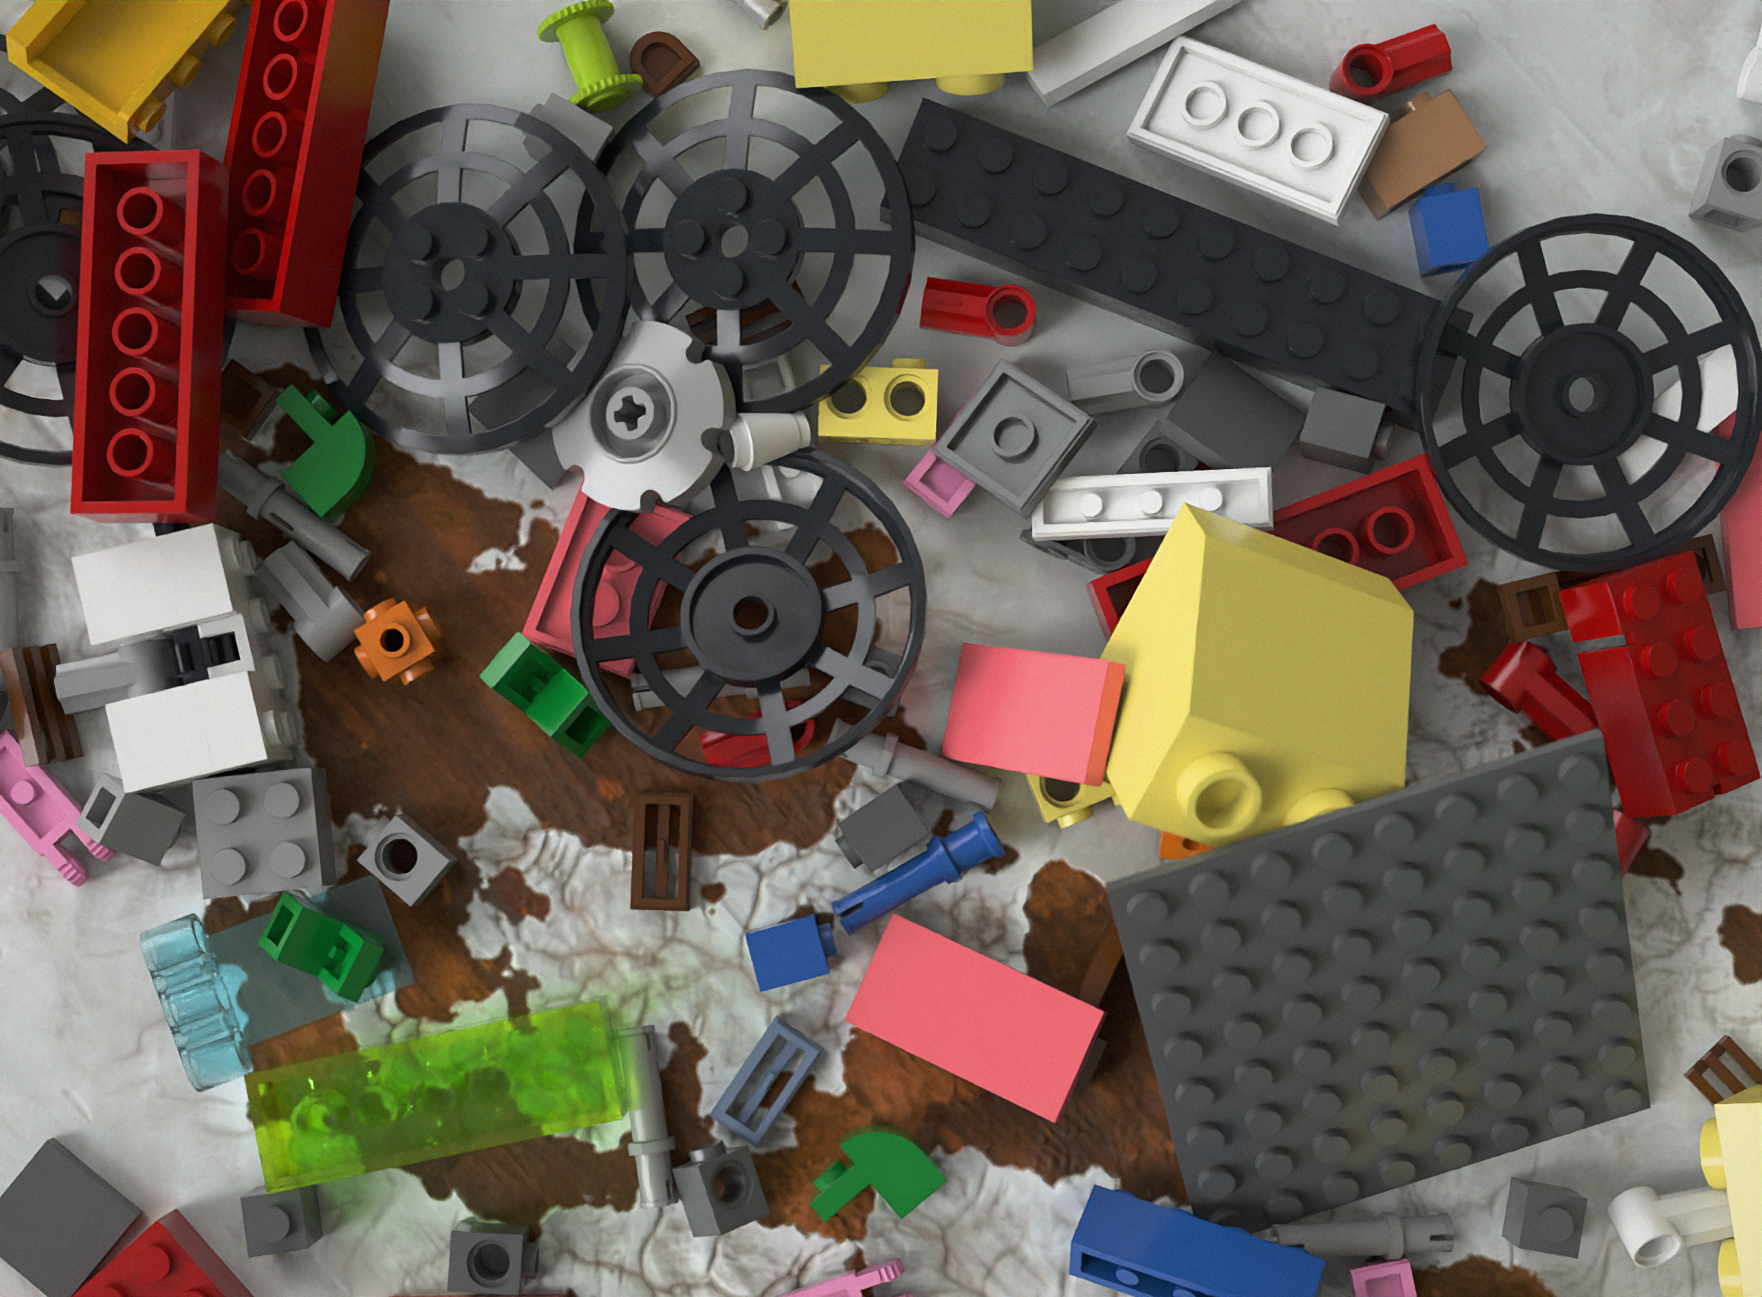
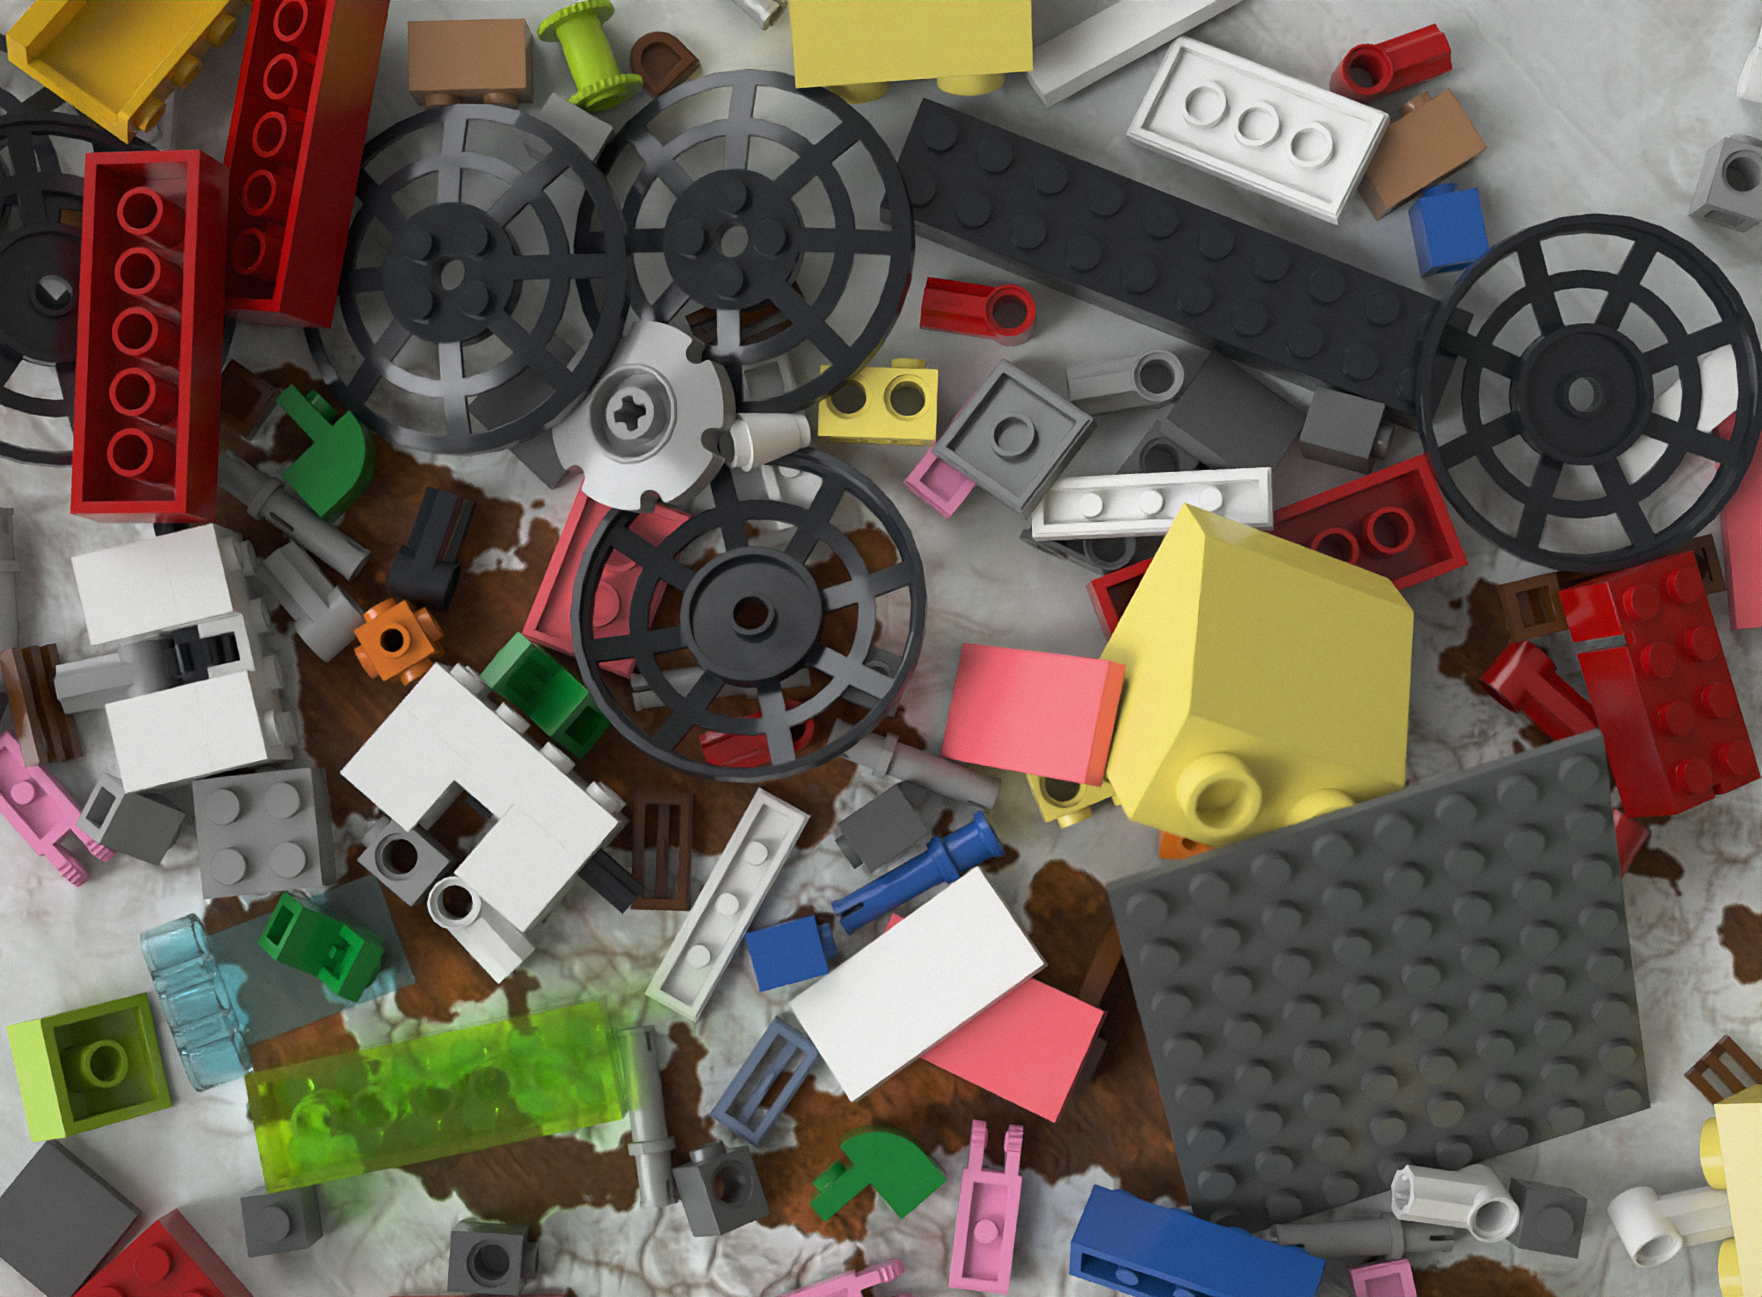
none -> lime slope [6,992,172,1142]
none -> white piece [340,663,646,933]
none -> black piece [387,486,477,612]
none -> medium nougat brick [407,18,534,110]
none -> white piece [427,874,537,984]
none -> white tile [645,788,810,1022]
none -> white tile [788,866,1048,1102]
none -> bright pink hinge [948,1120,1023,1295]
none -> white piece [1391,1164,1520,1243]

